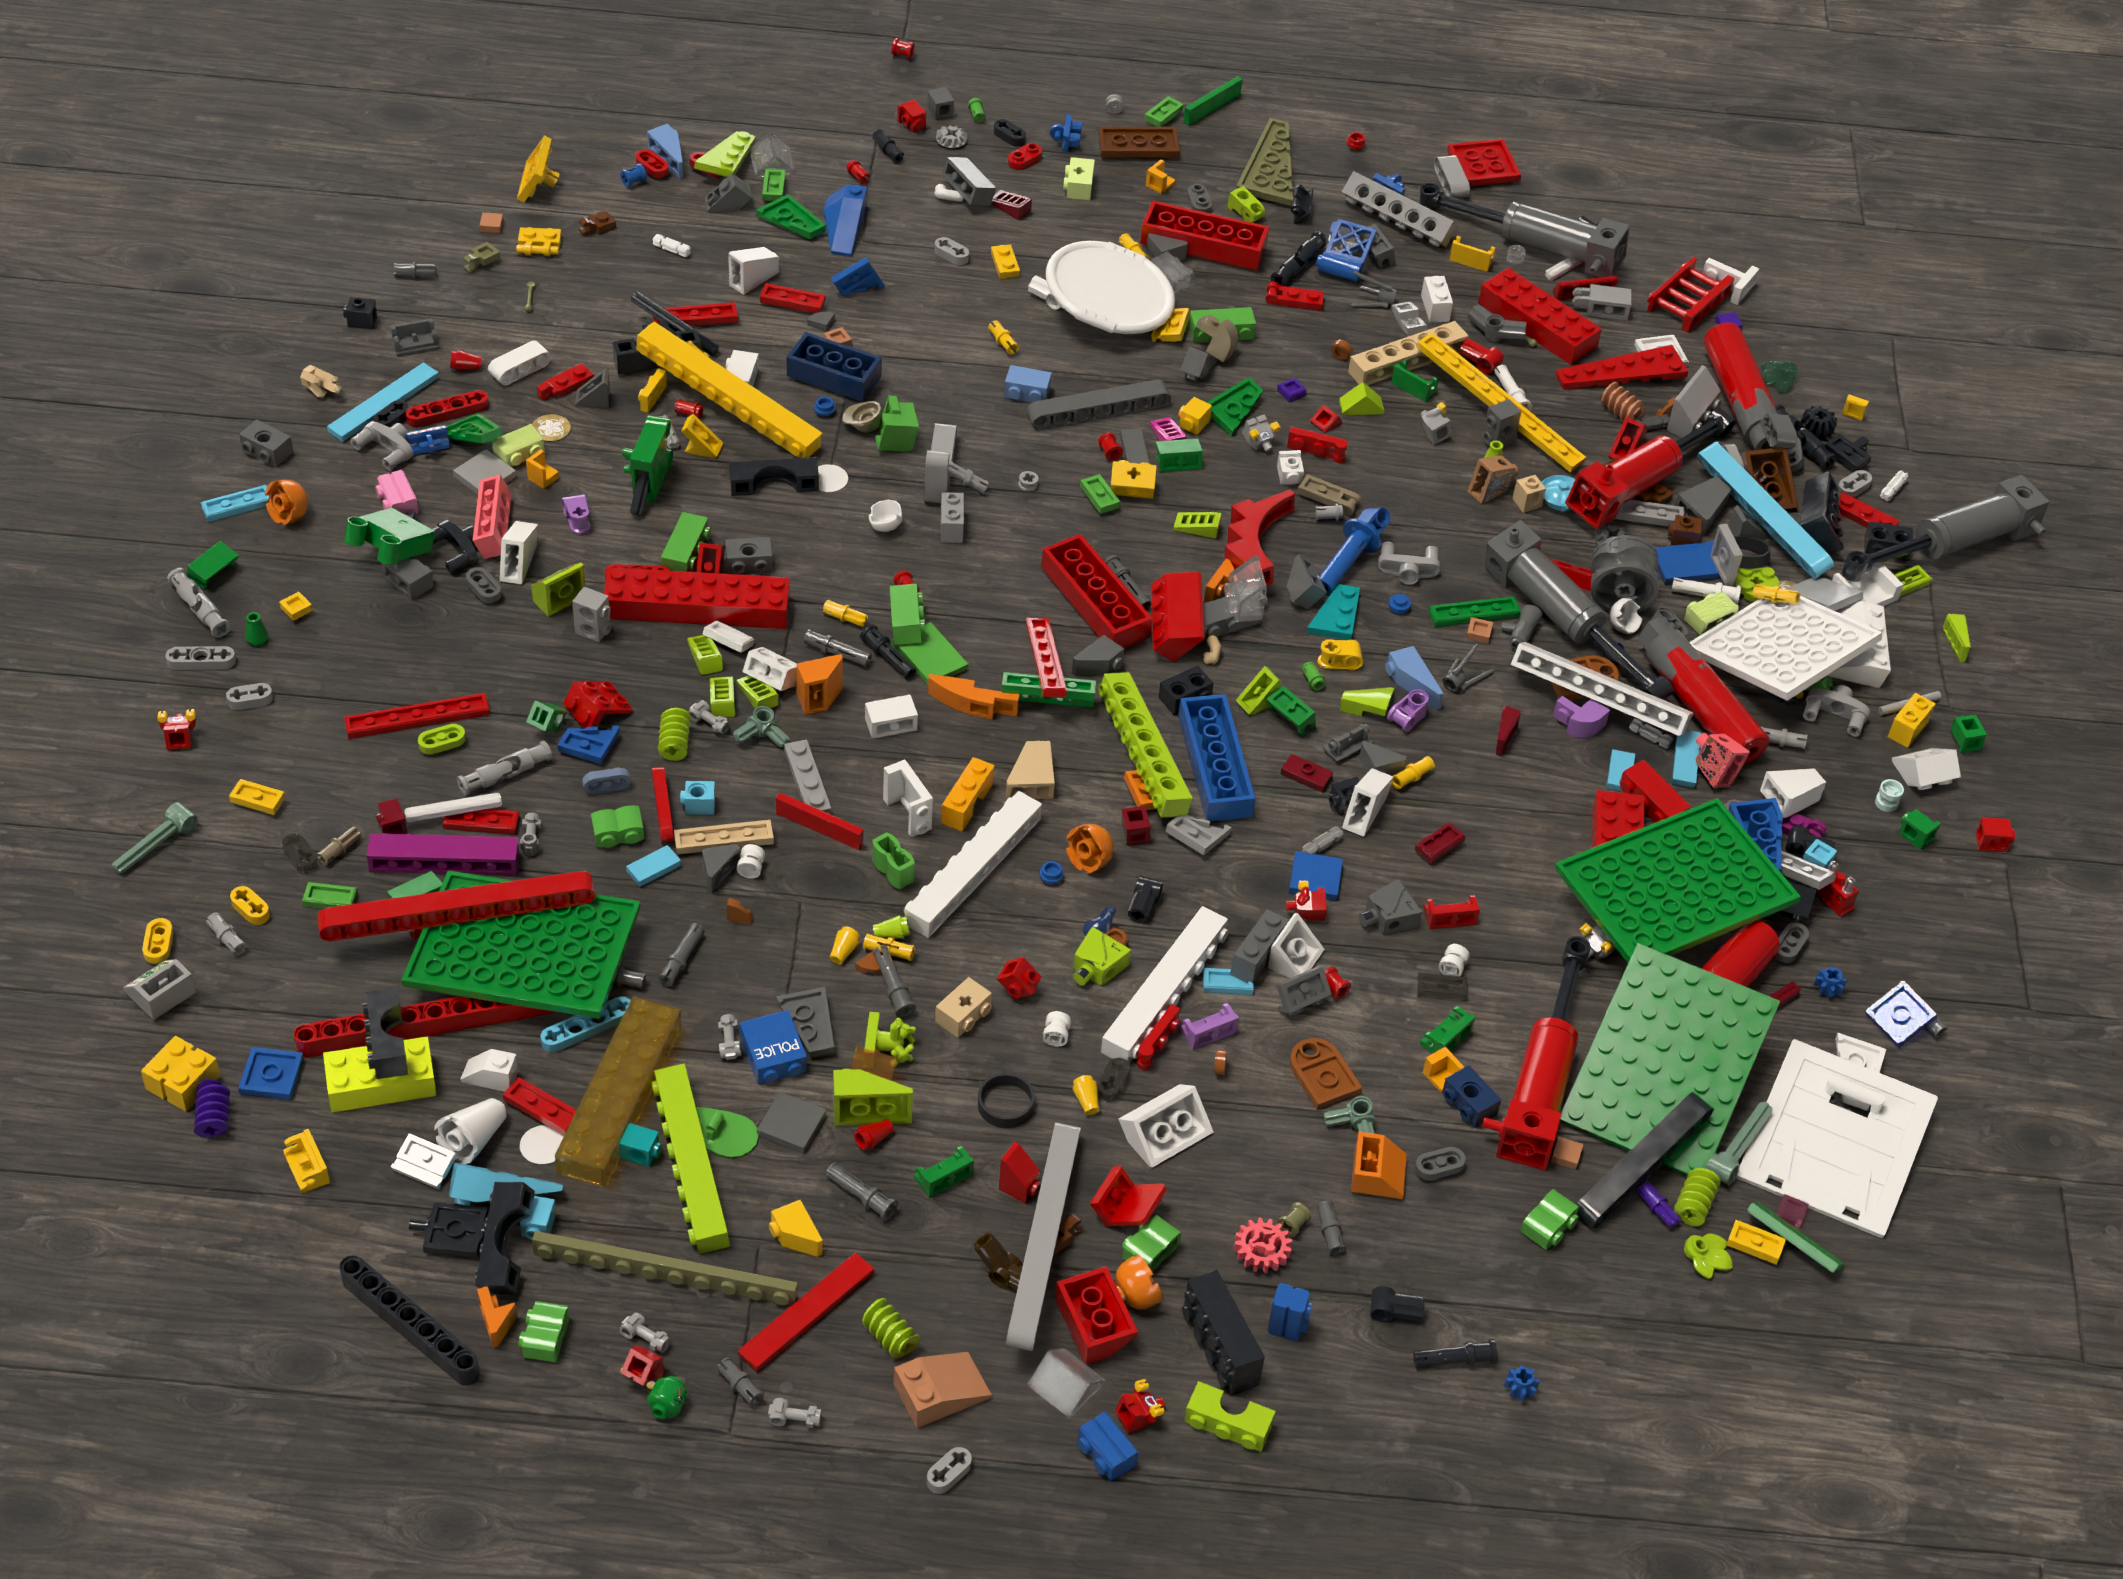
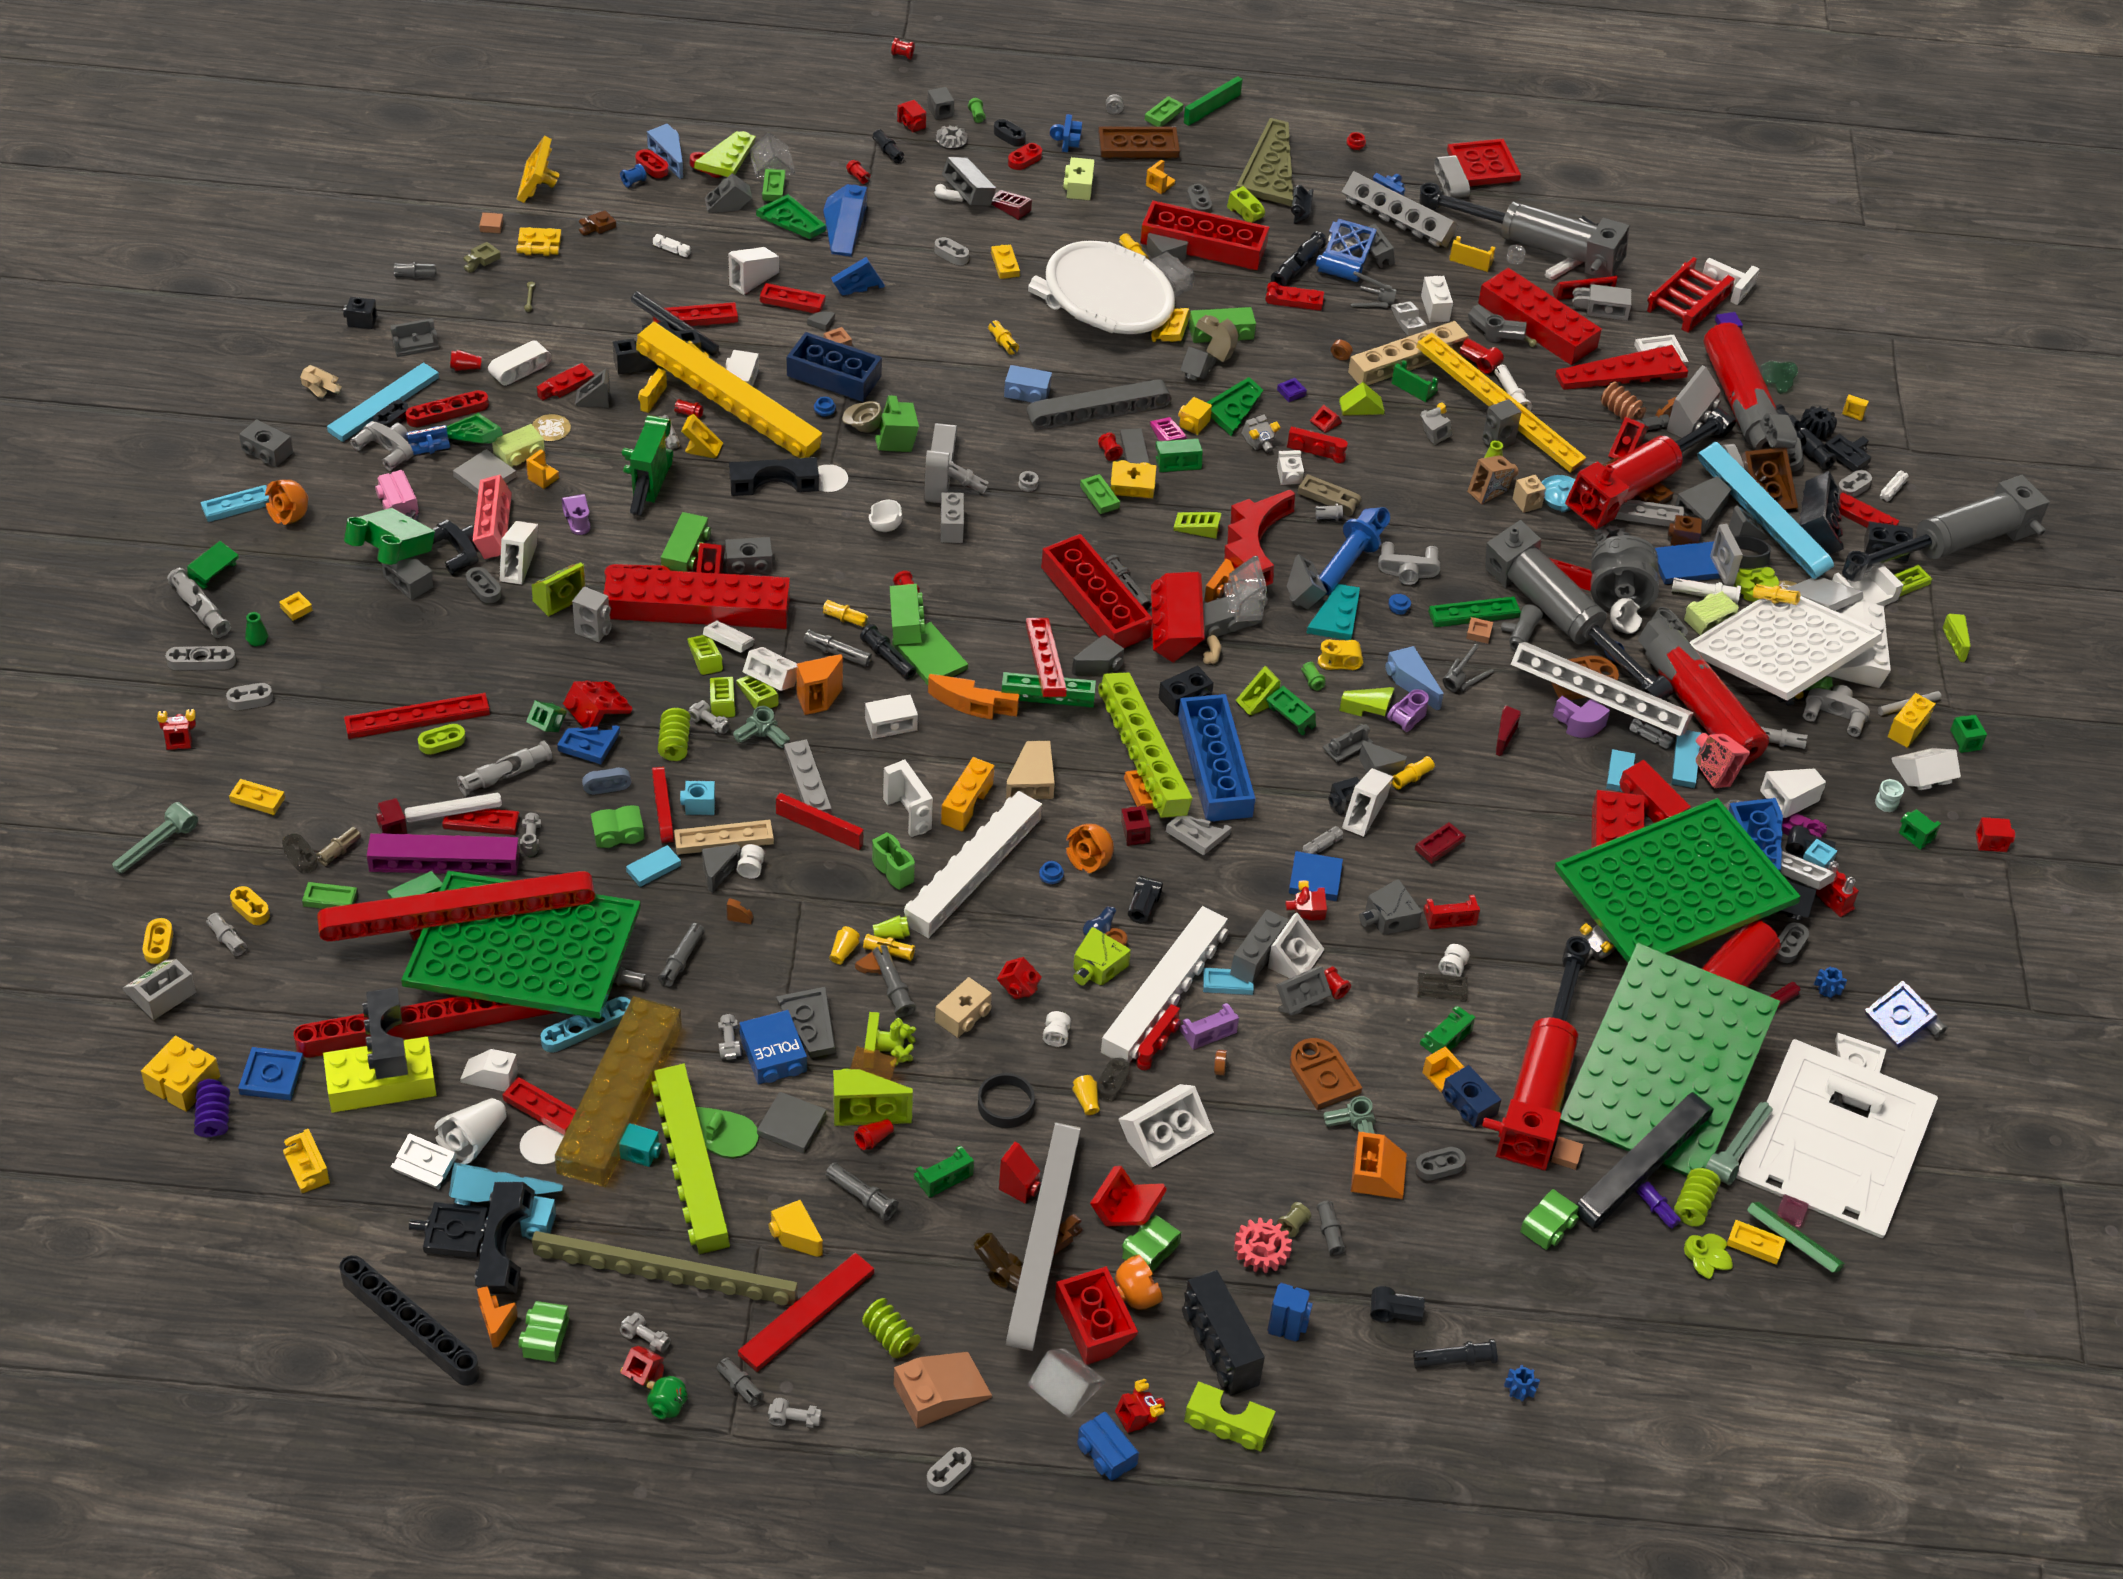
dark red plate [1280,754,1333,792] -> none

